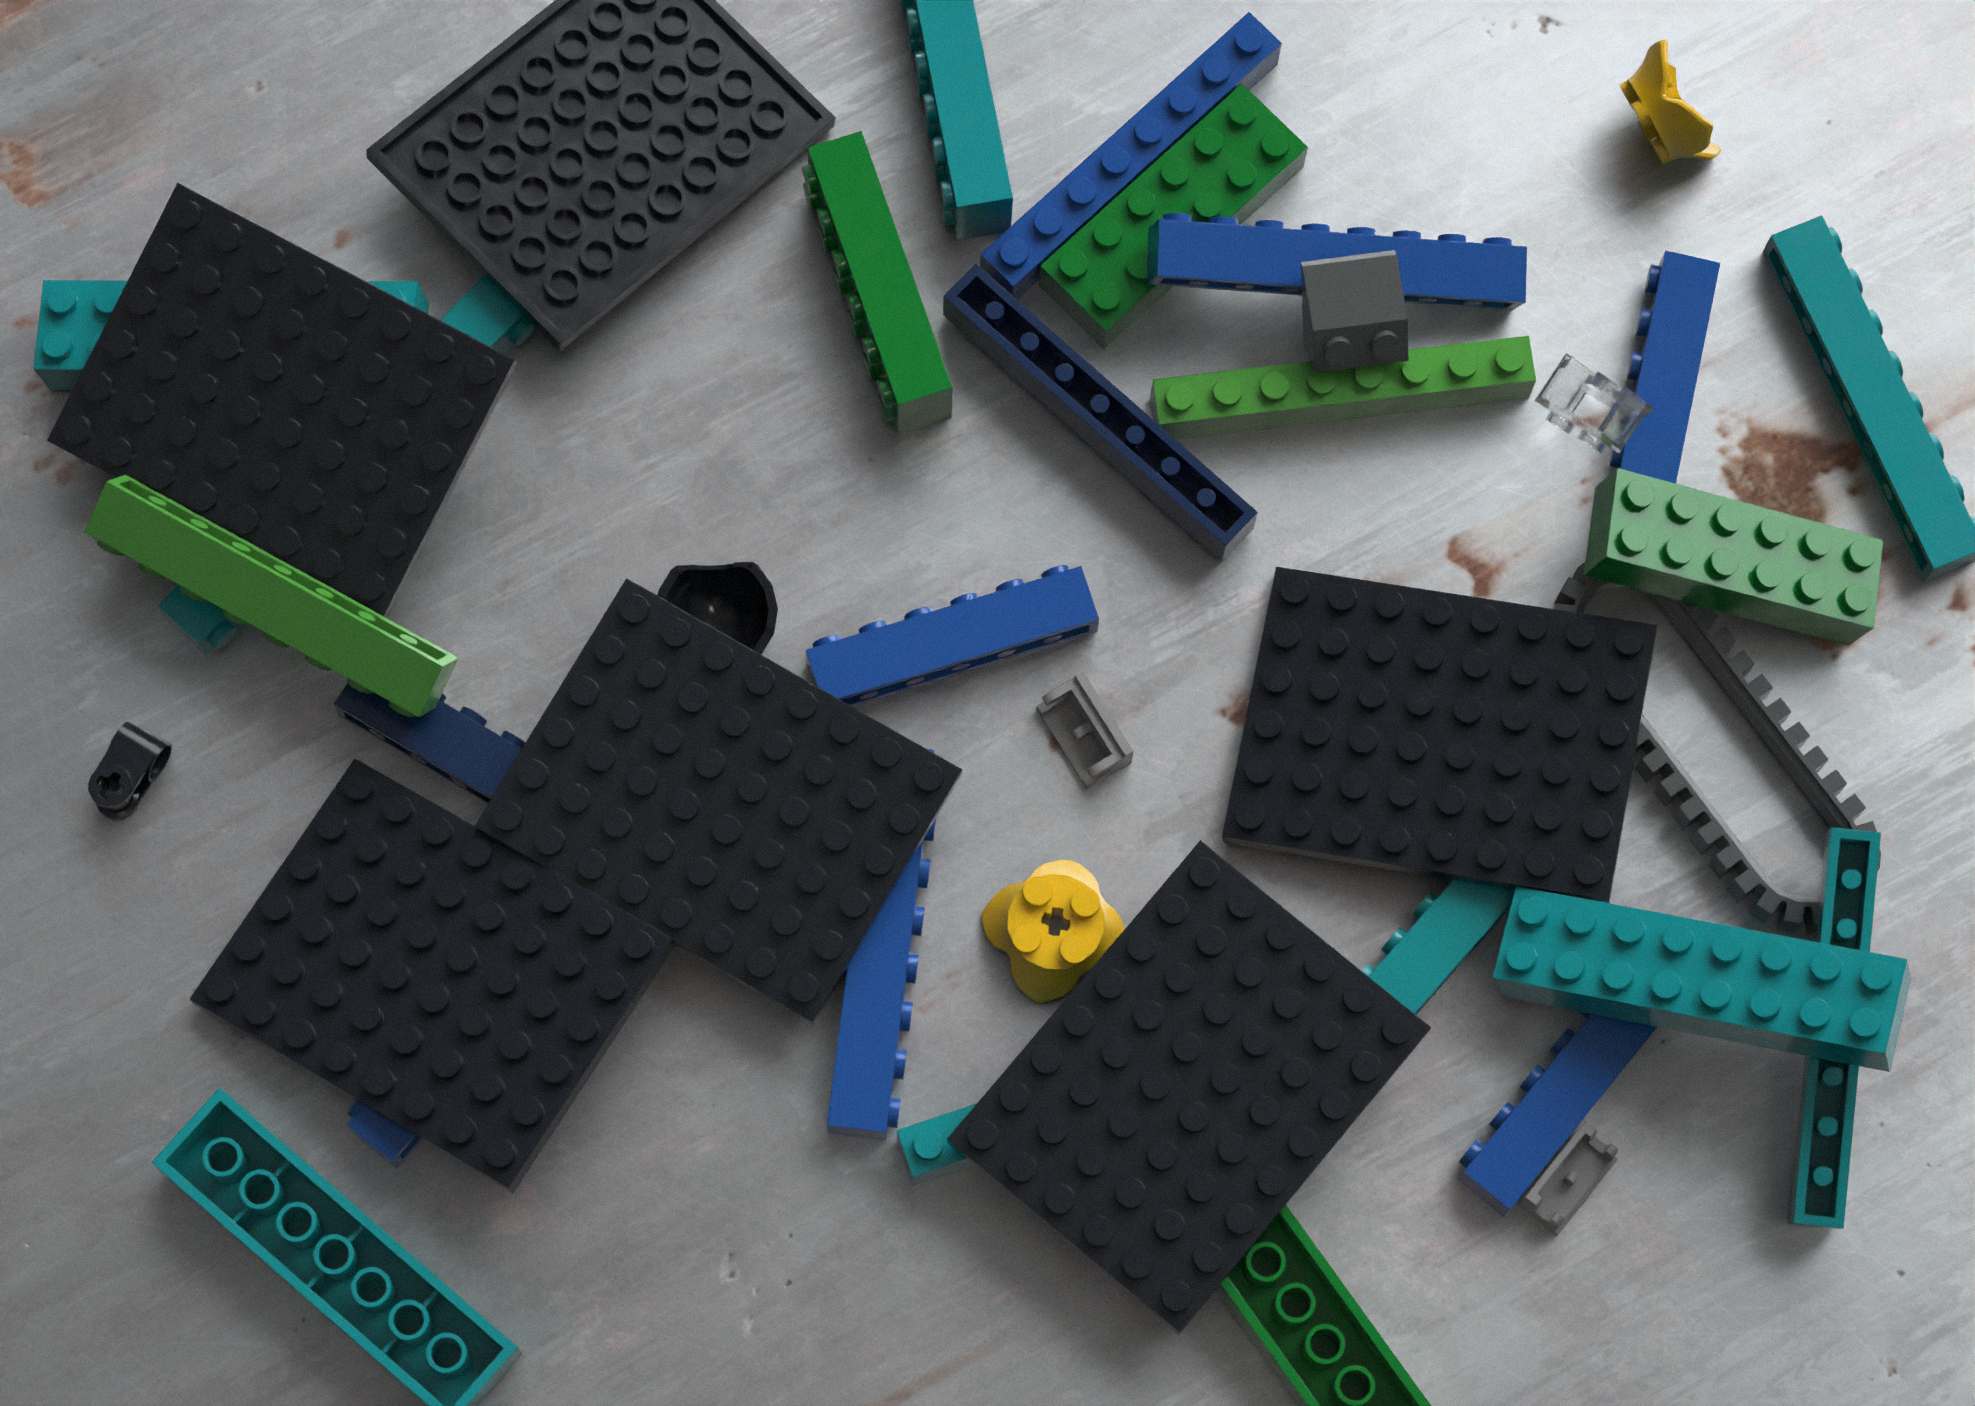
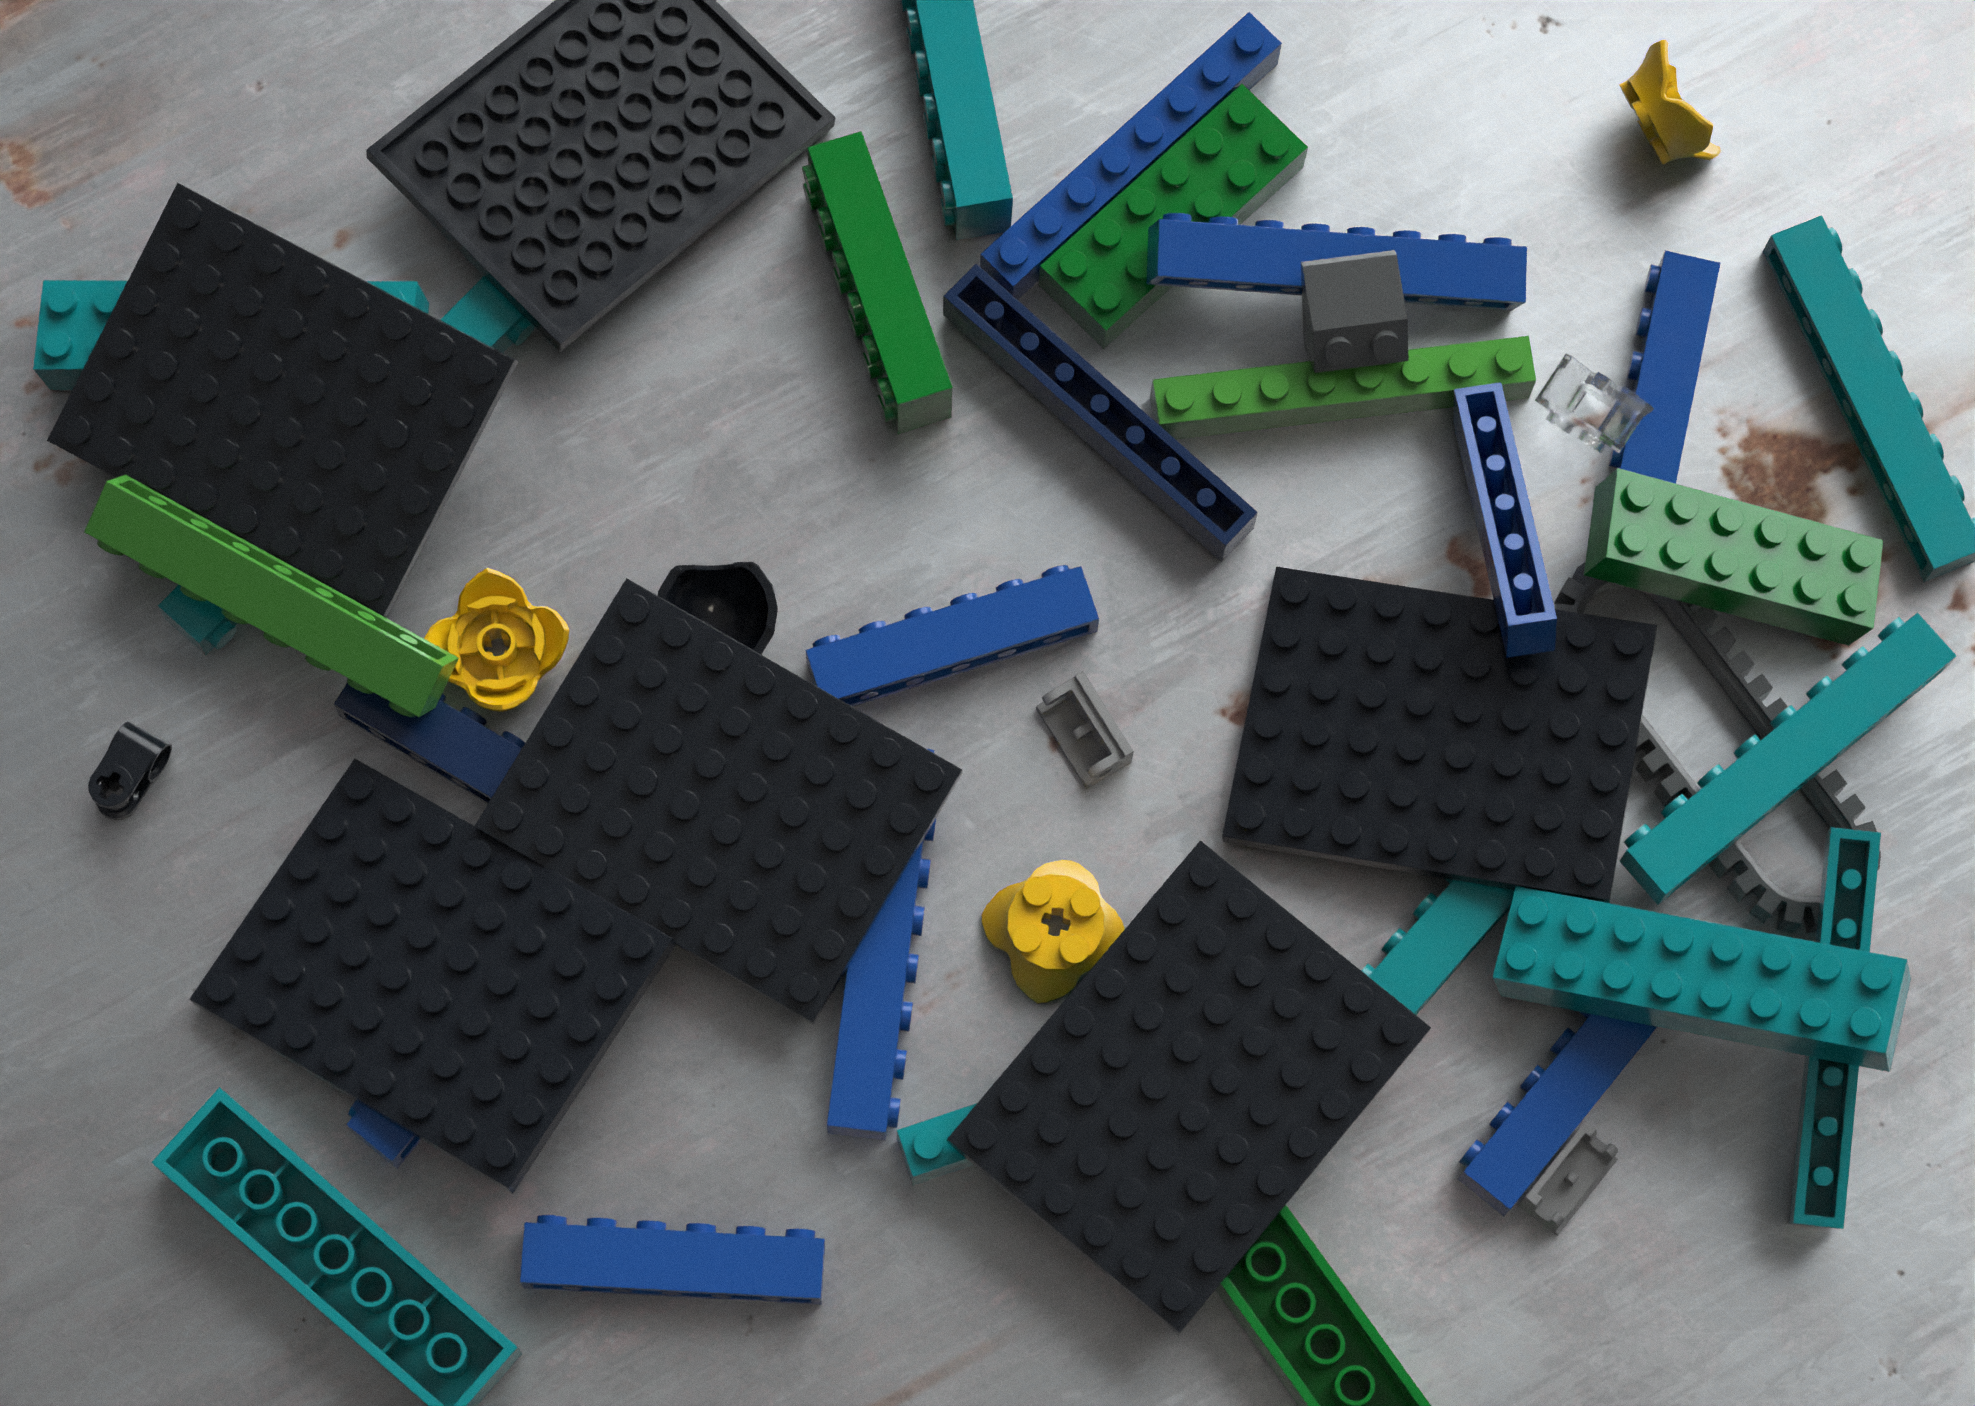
none -> yellow brick [424,568,570,712]
none -> blue brick [520,1215,825,1305]
none -> blue brick [1453,382,1557,657]
none -> teal brick [1620,612,1957,905]

